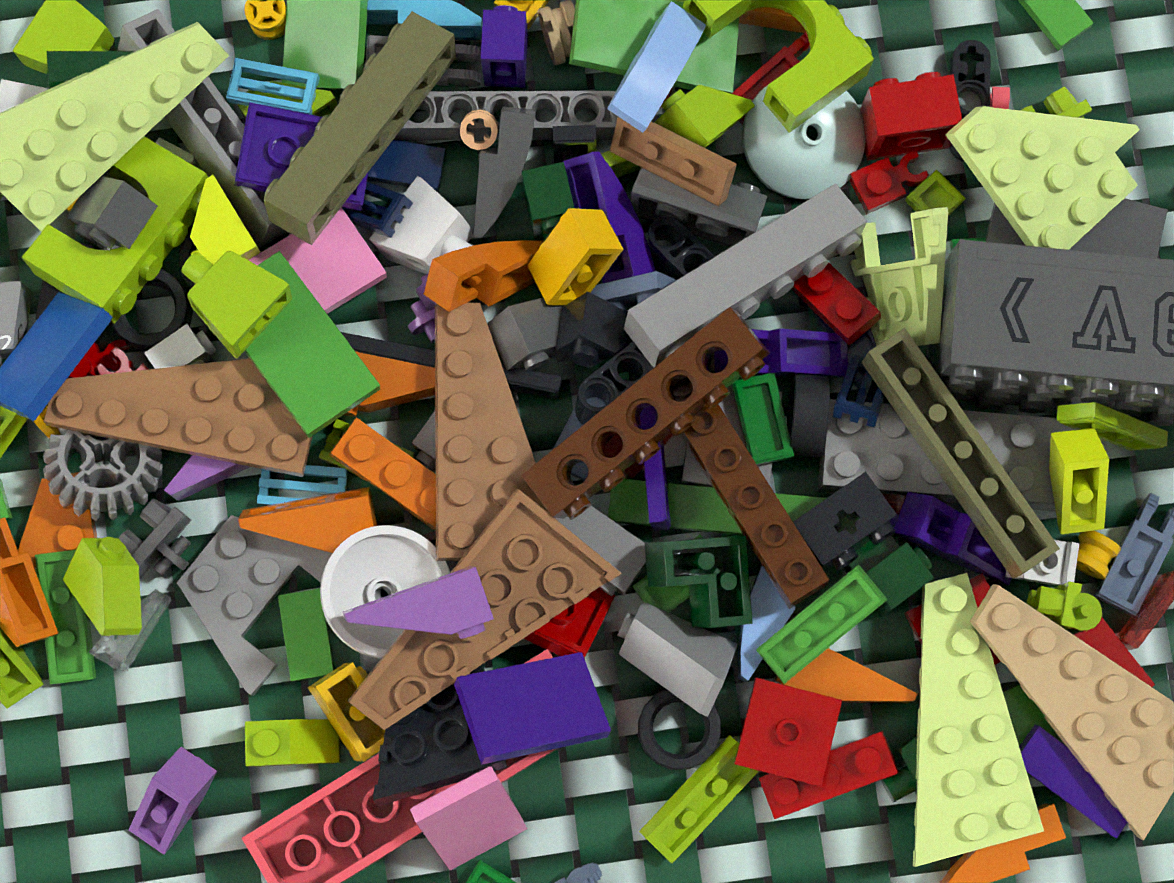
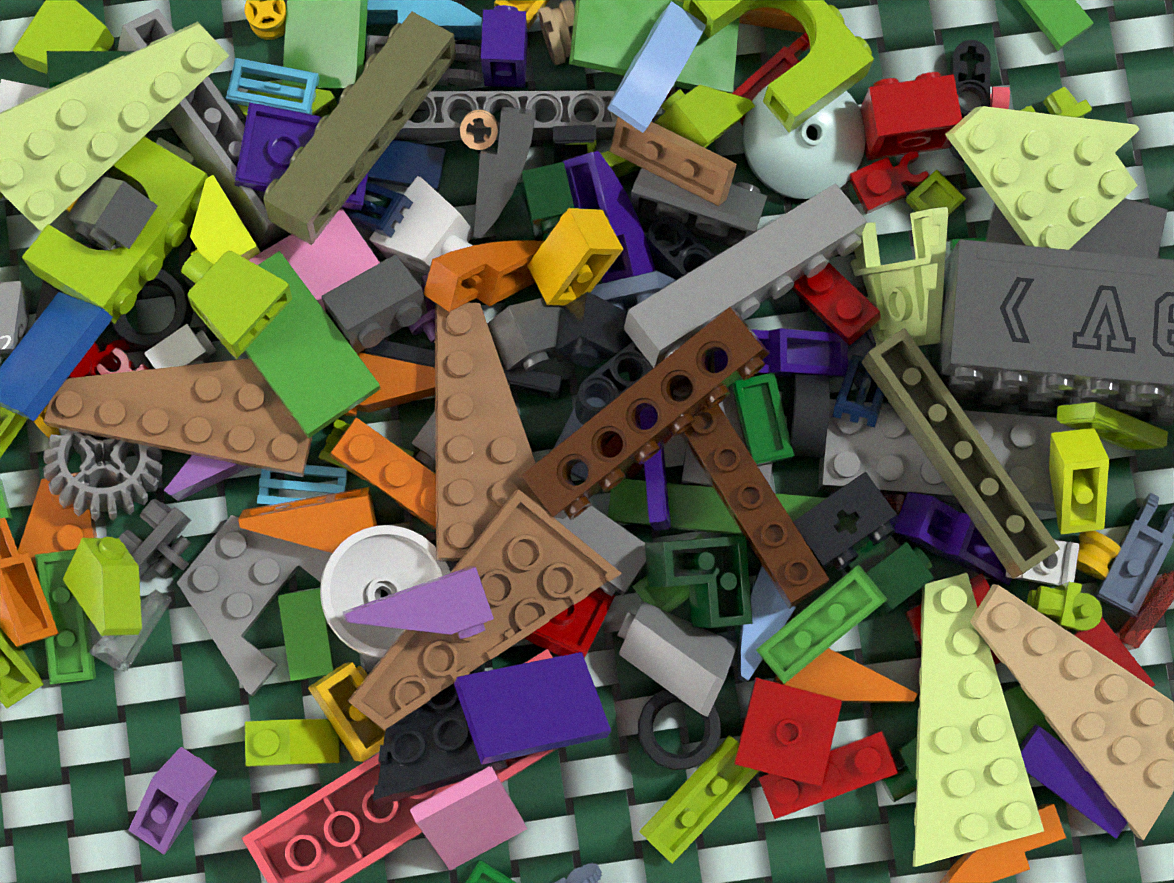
none -> dark grey brick [321,254,428,353]

